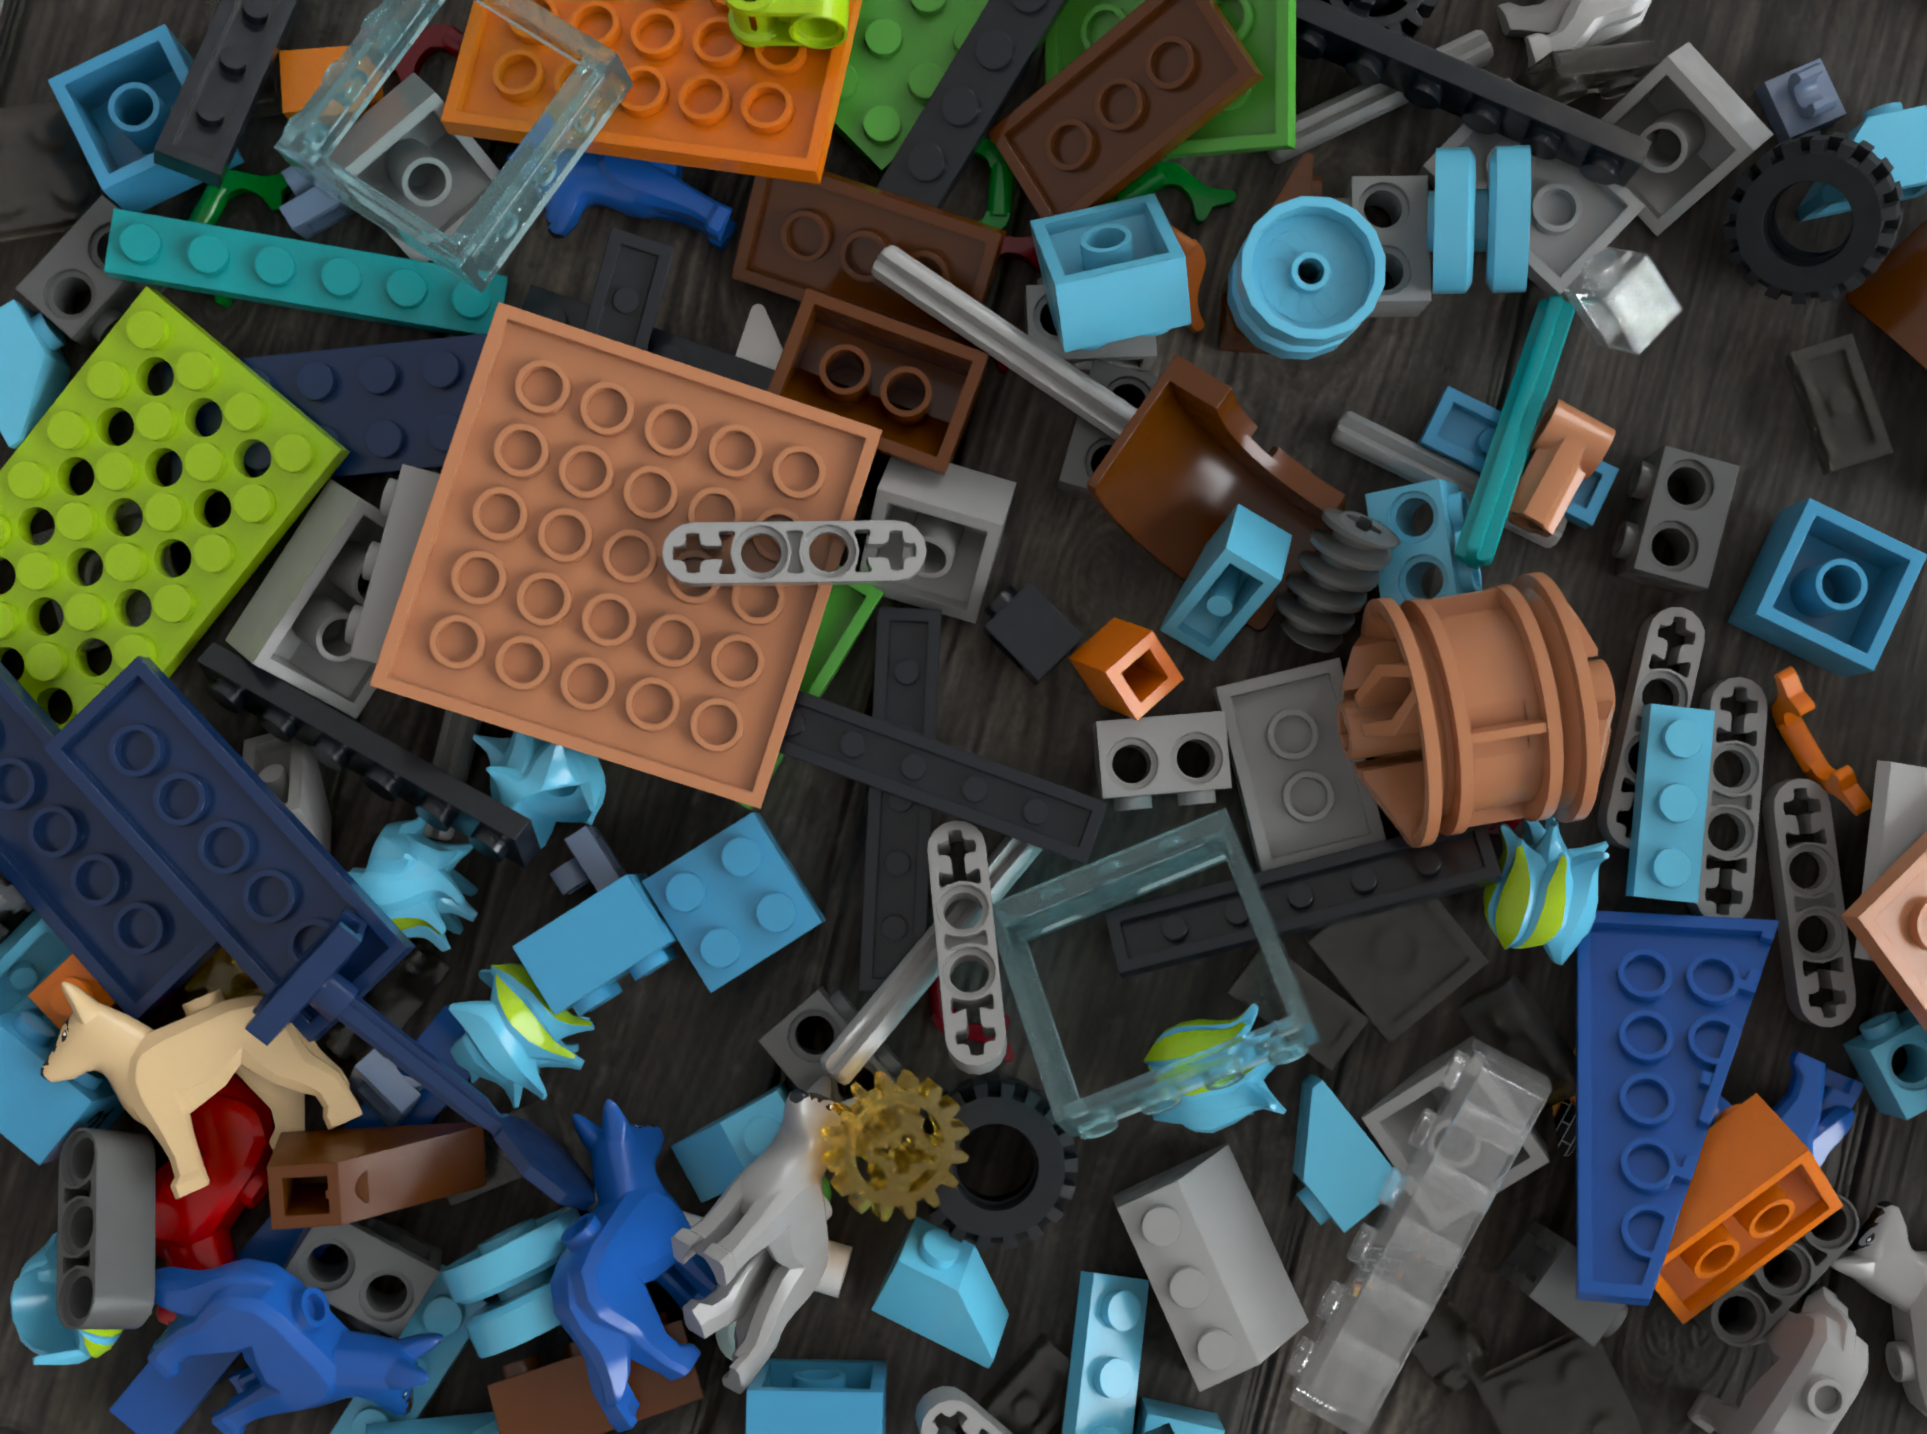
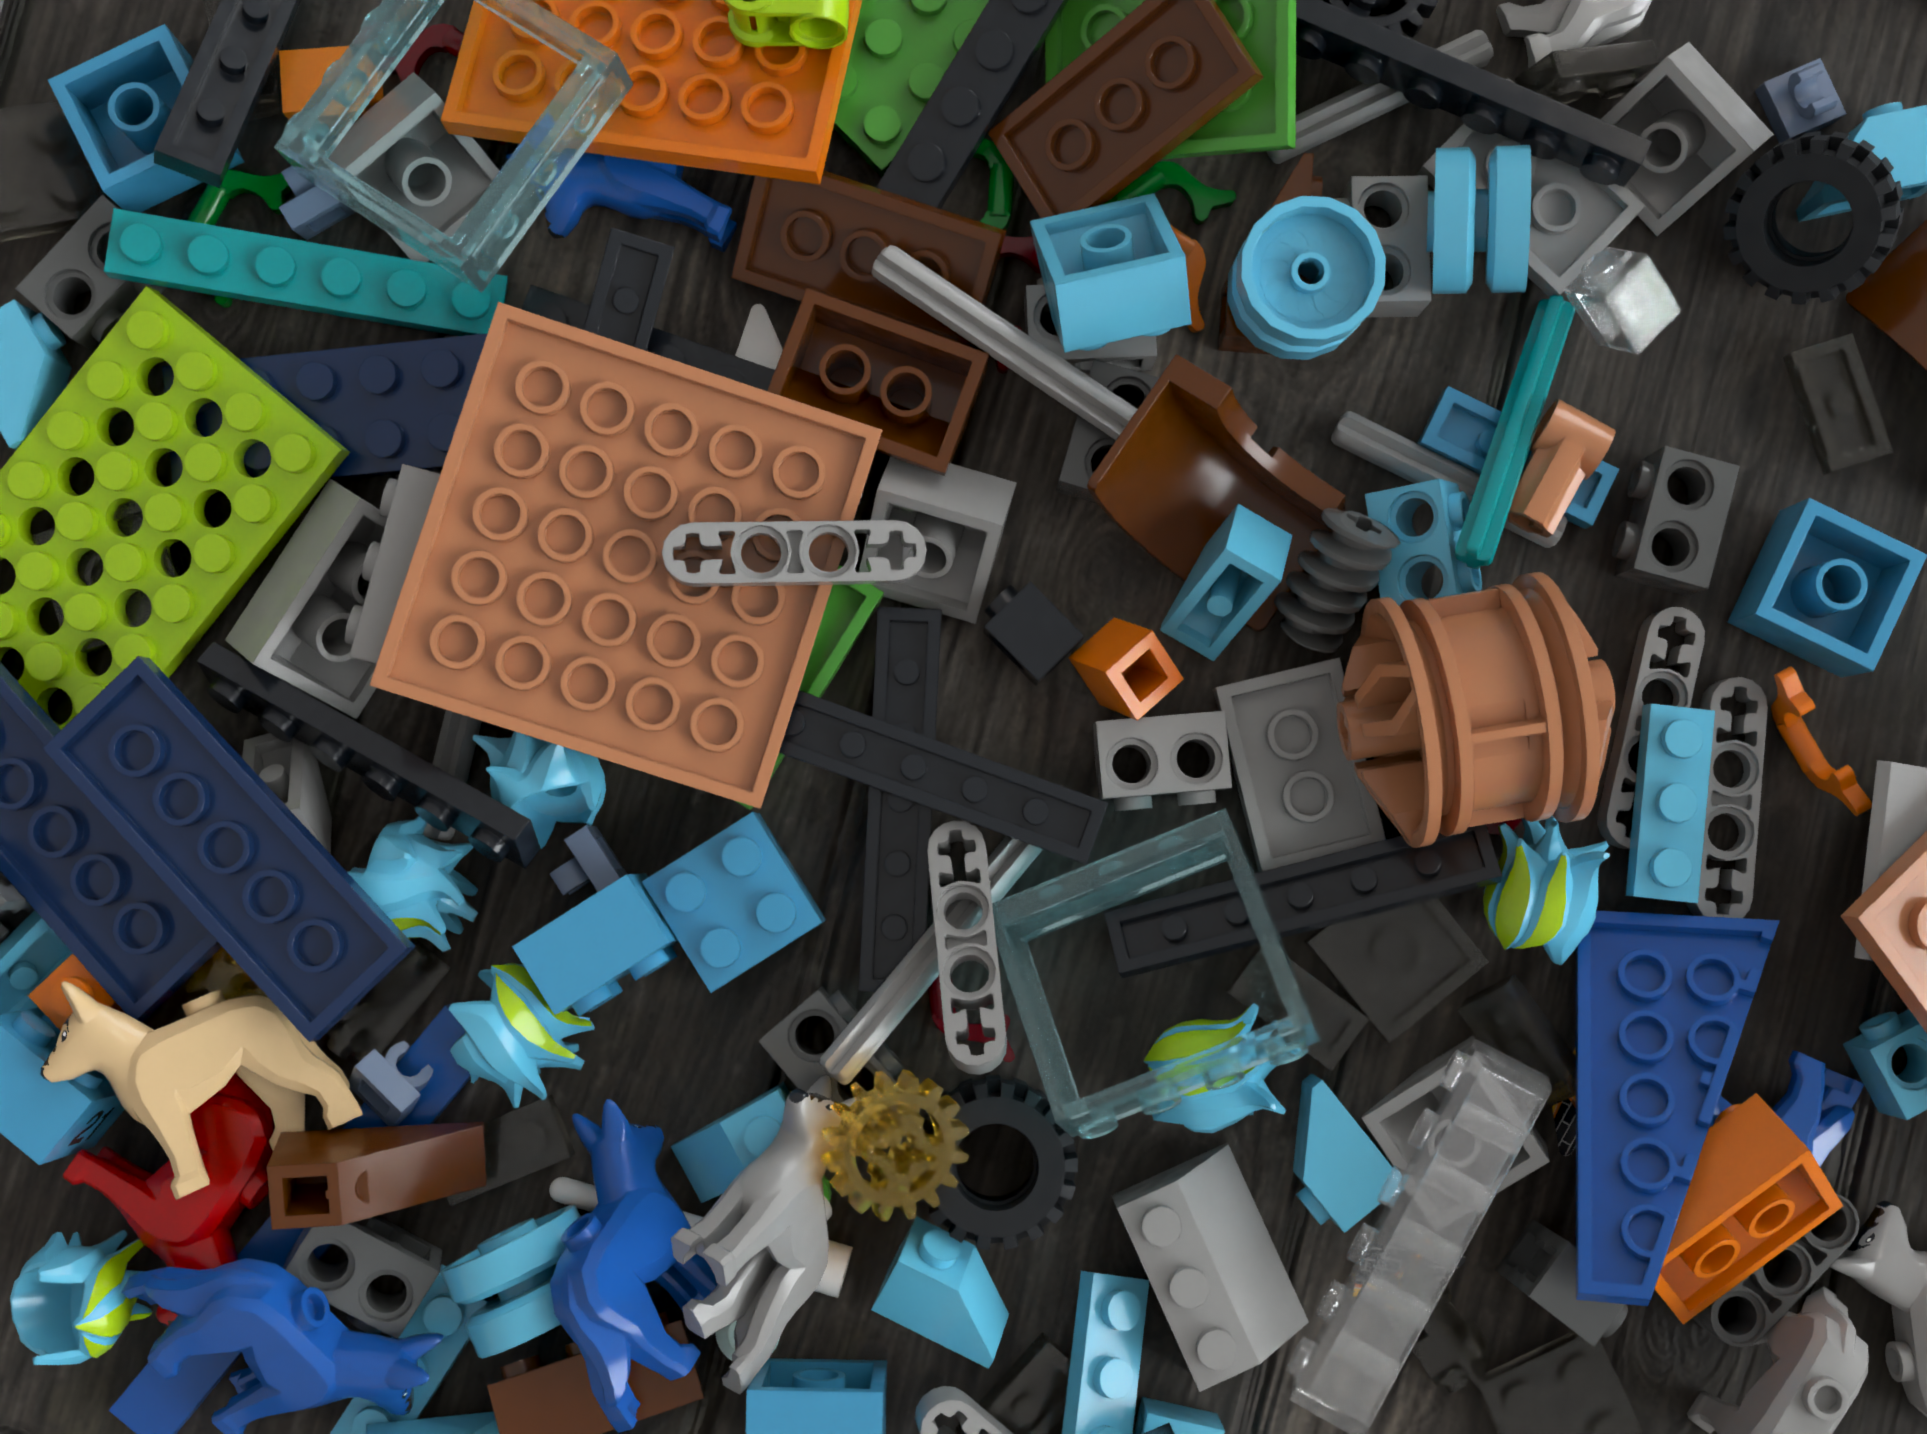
dark grey beam [56,1128,156,1329] -> none
dark blue piece [245,907,595,1211] -> none
light grey beam [1762,778,1856,1028] -> none

